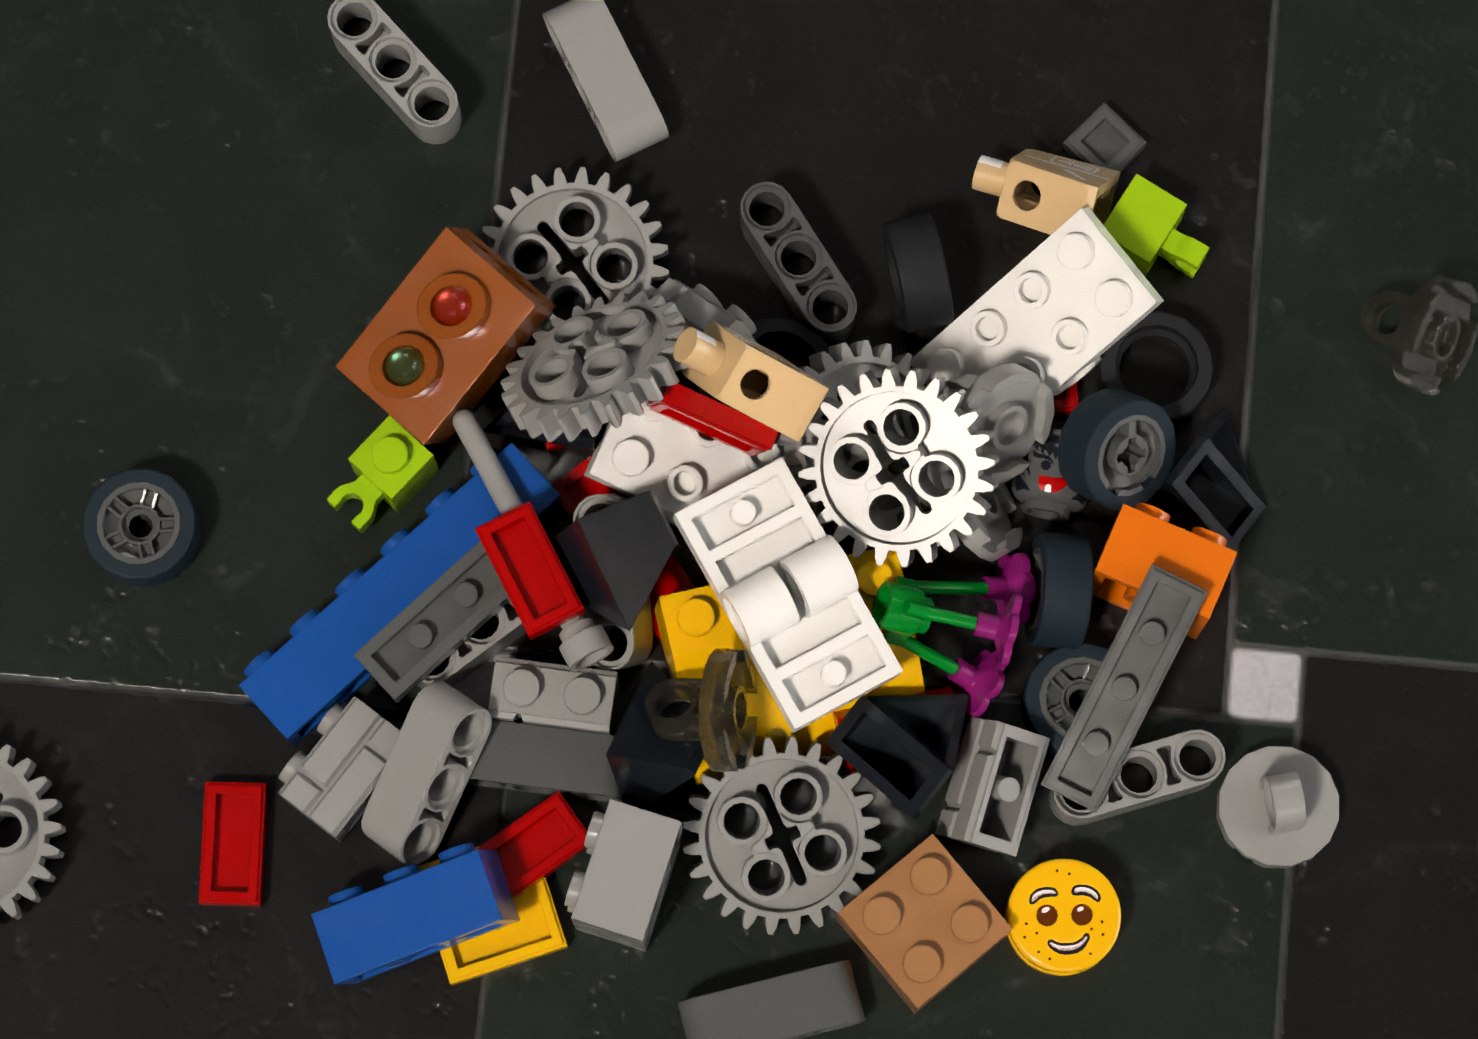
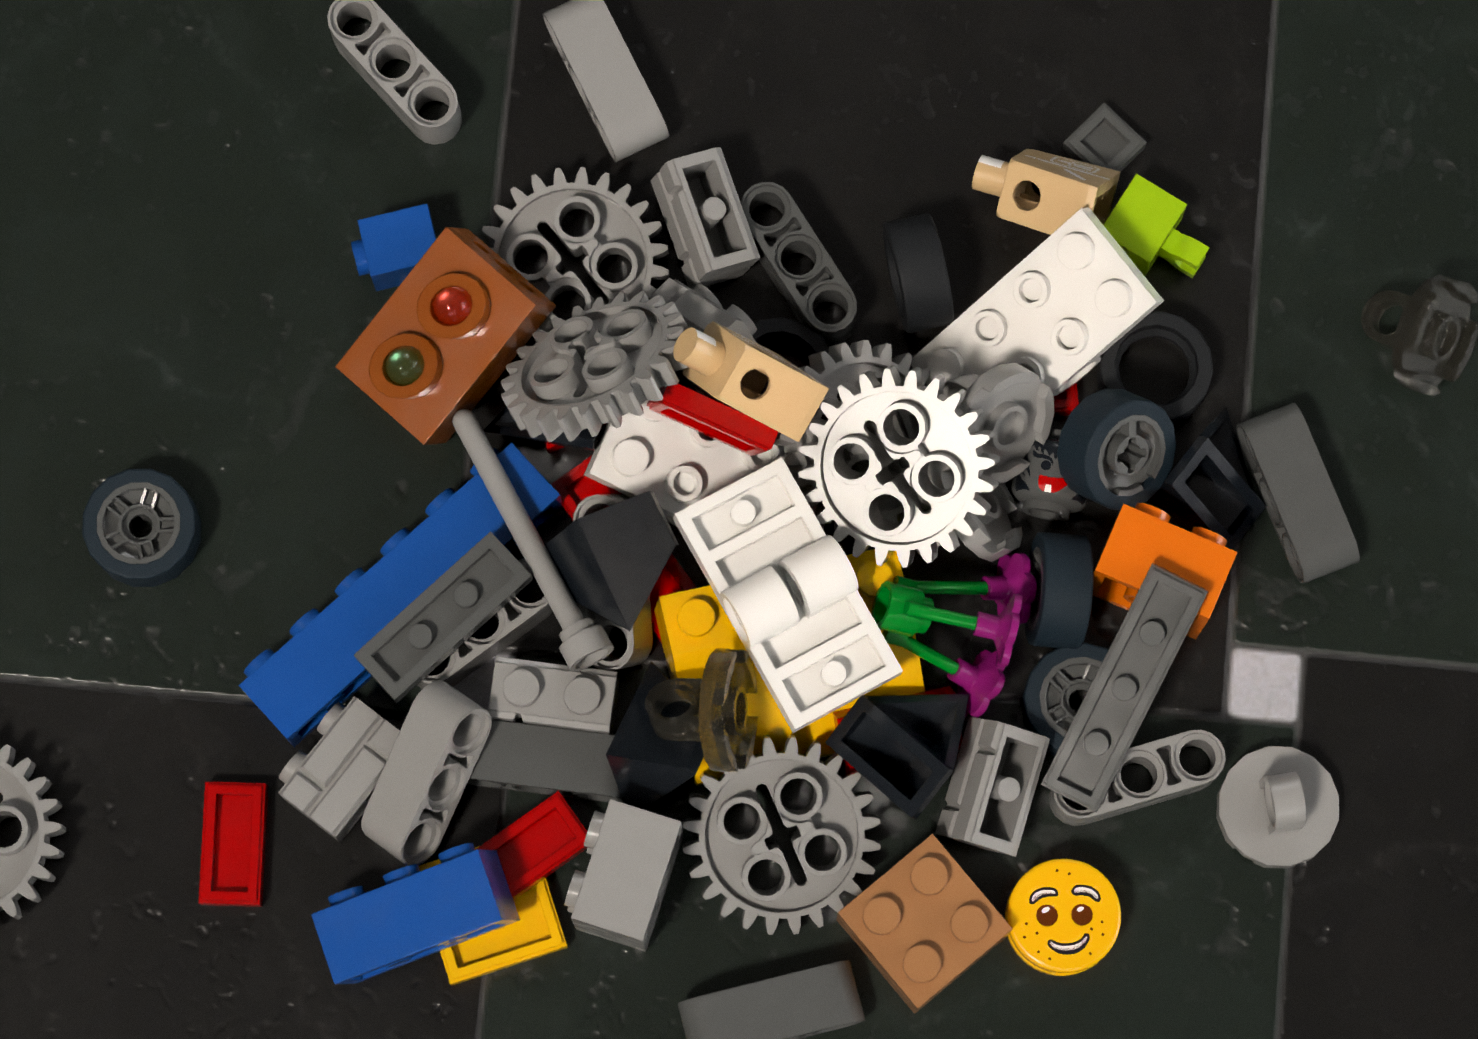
lime brick [327,415,439,534] -> none
red tile [474,501,586,640] -> none
none -> blue brick [351,204,436,291]
none -> light grey brick [651,147,760,289]
none -> dark grey beam [1236,403,1360,584]

